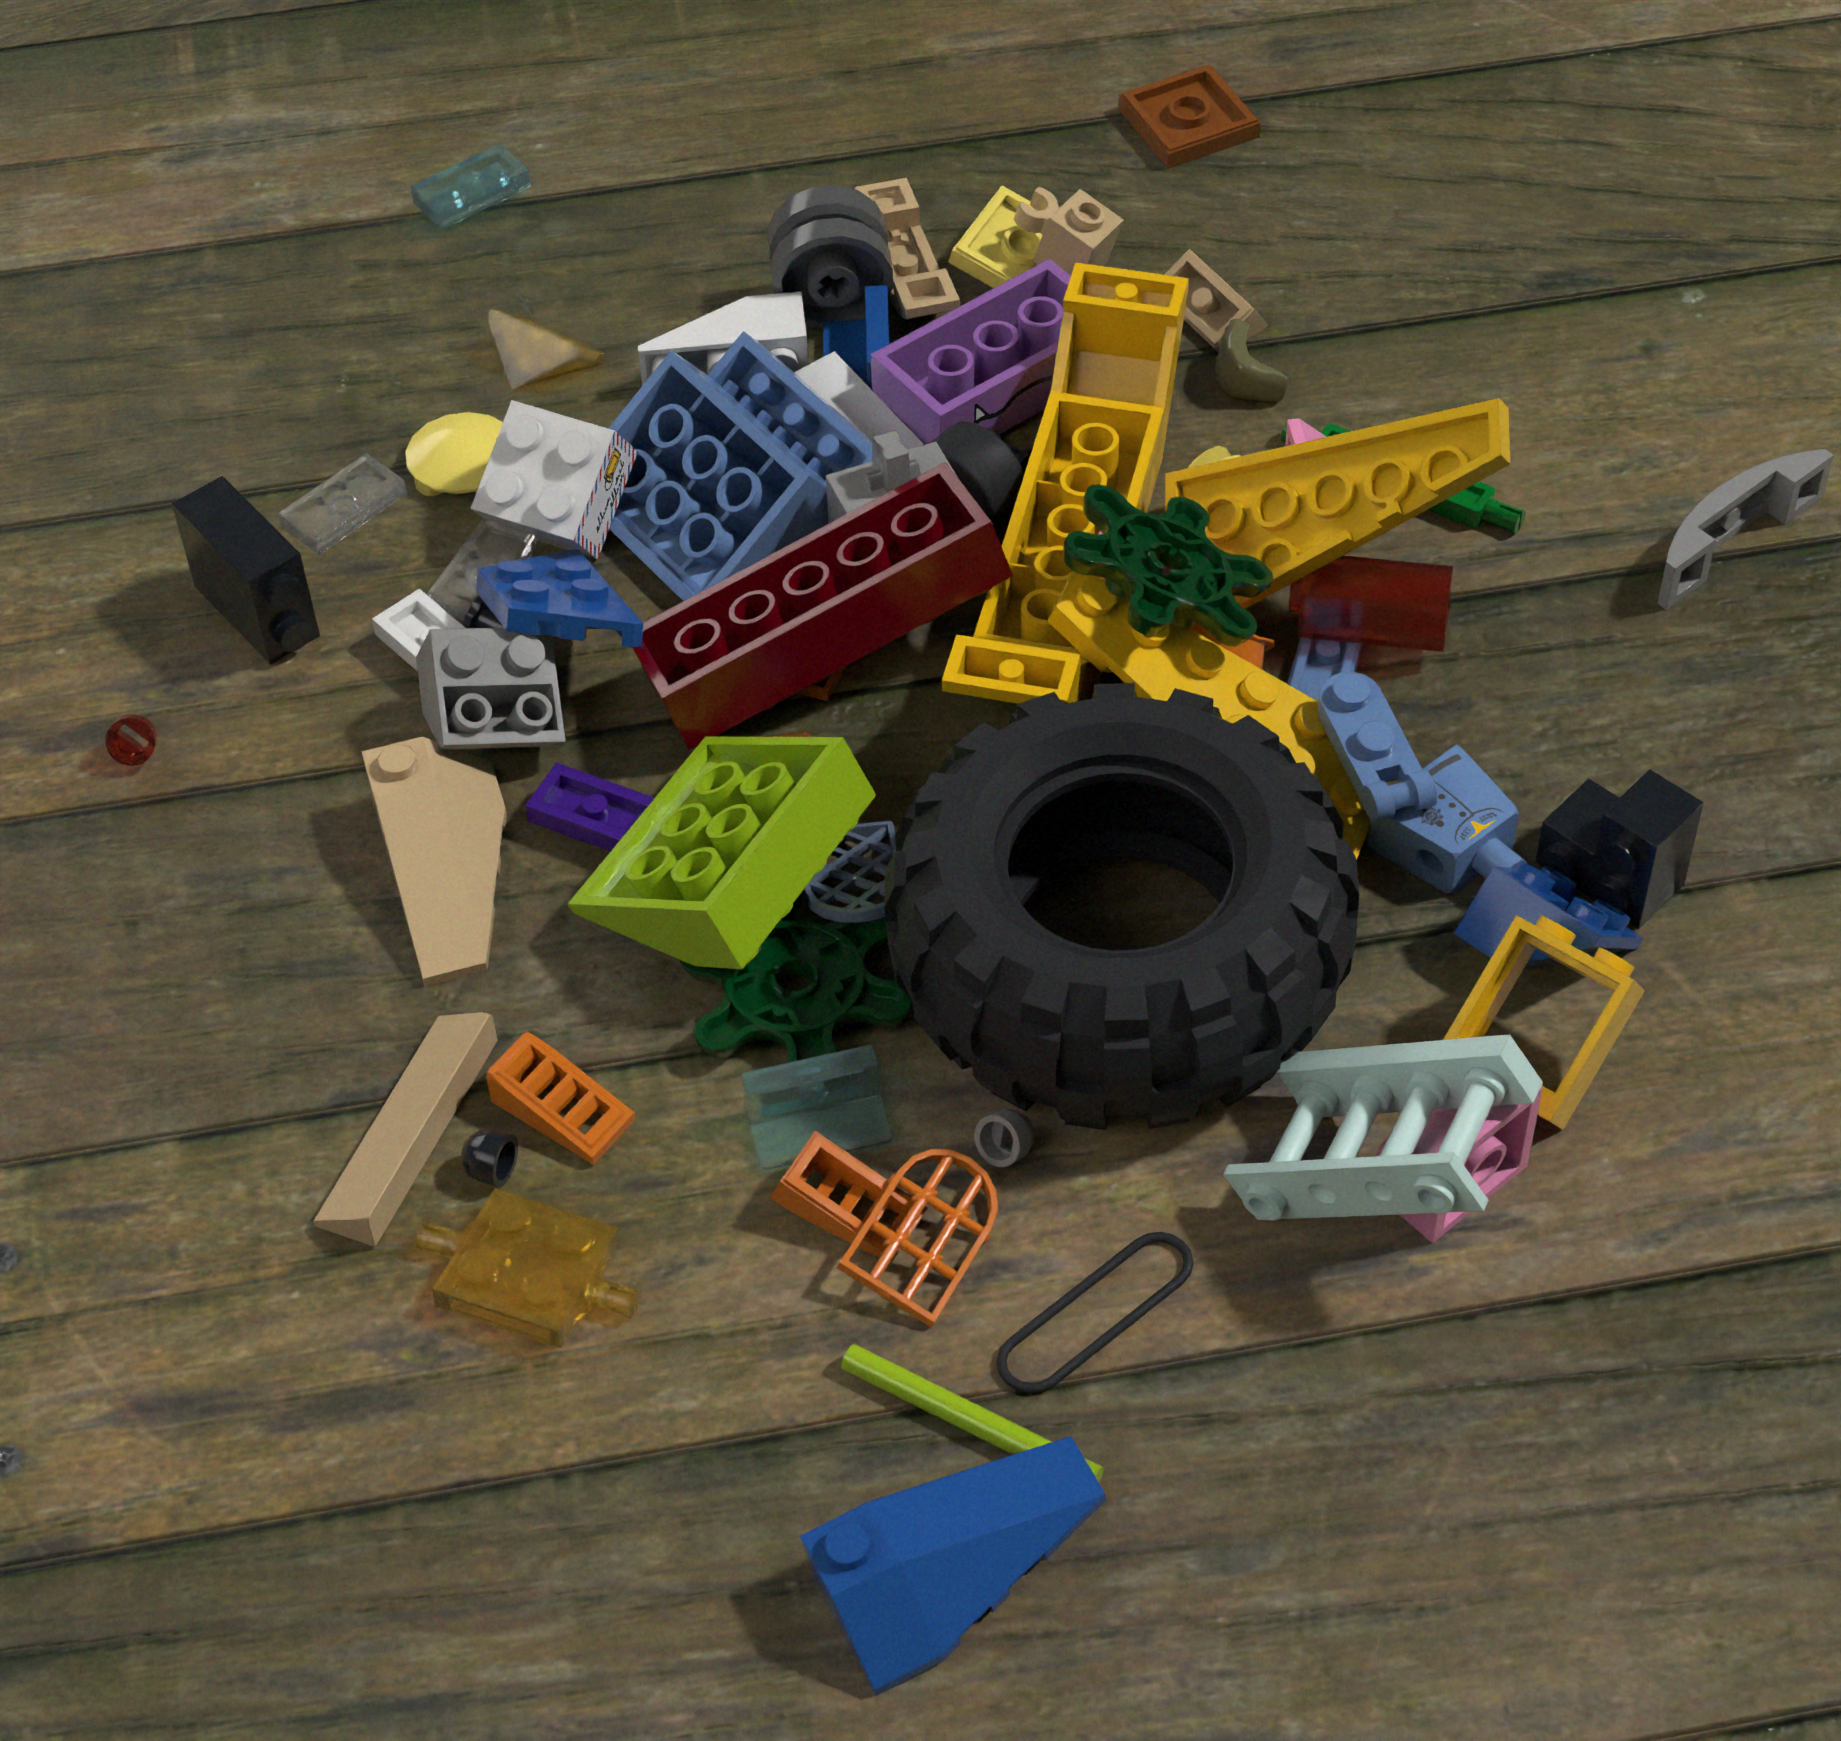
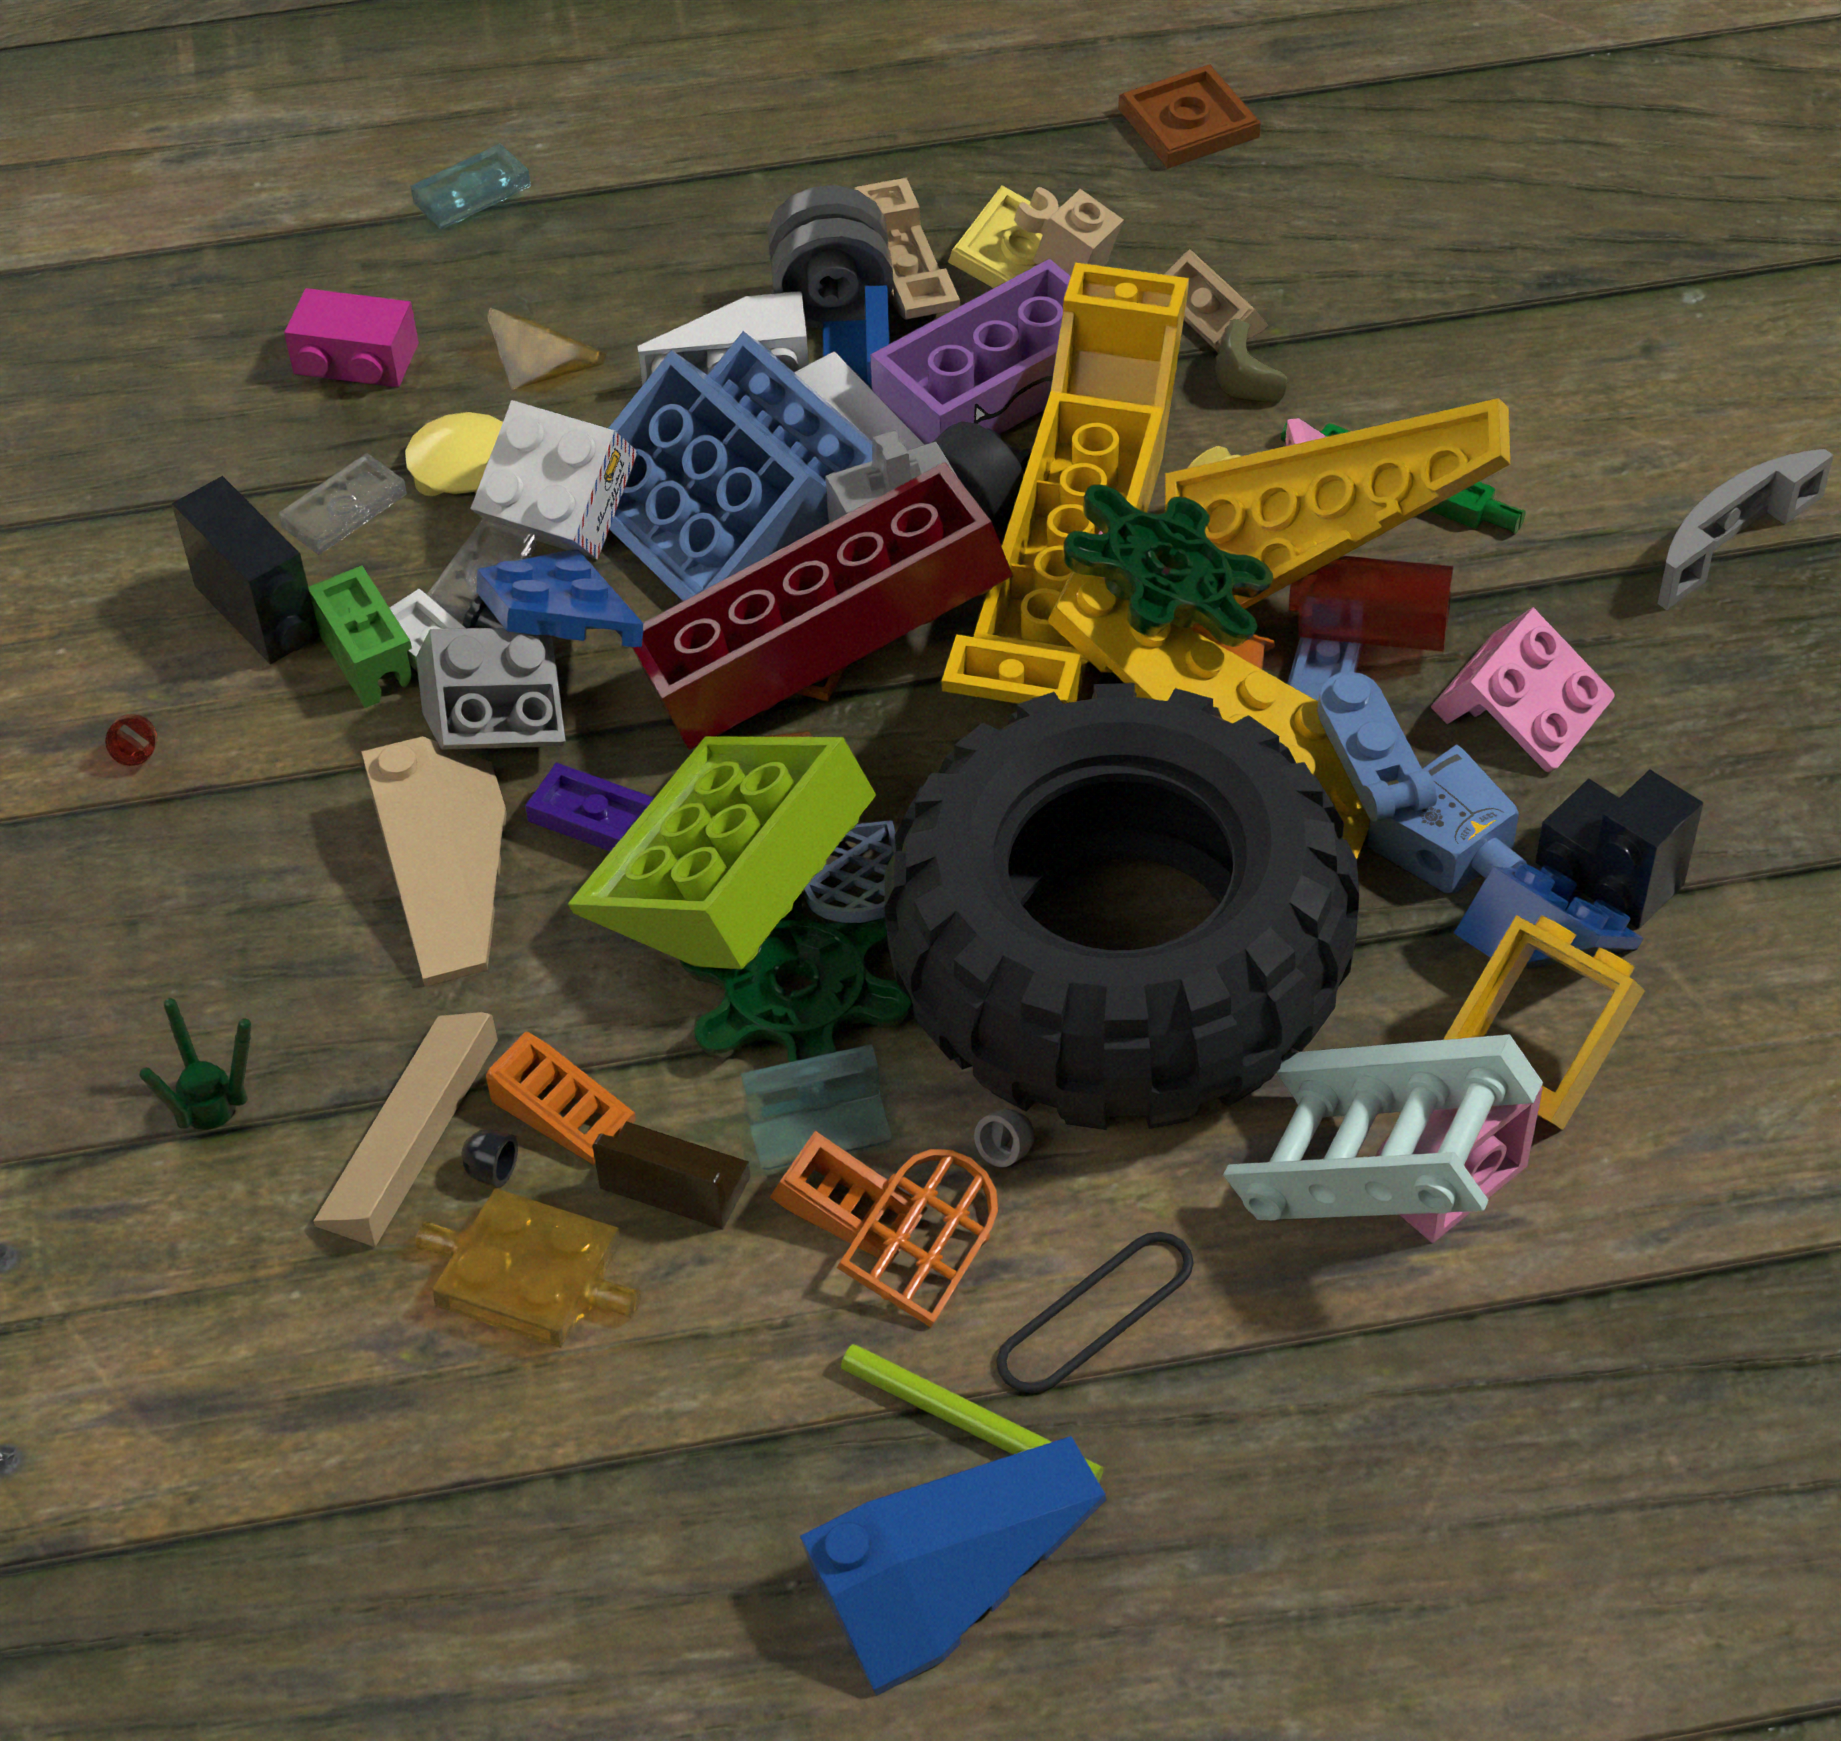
none -> dark green plant [139,998,251,1130]
none -> dark pink brick [284,288,419,387]
none -> bright green hinge [309,565,412,708]
none -> dark brown panel [592,1121,751,1230]
none -> bright pink bracket [1431,607,1615,772]

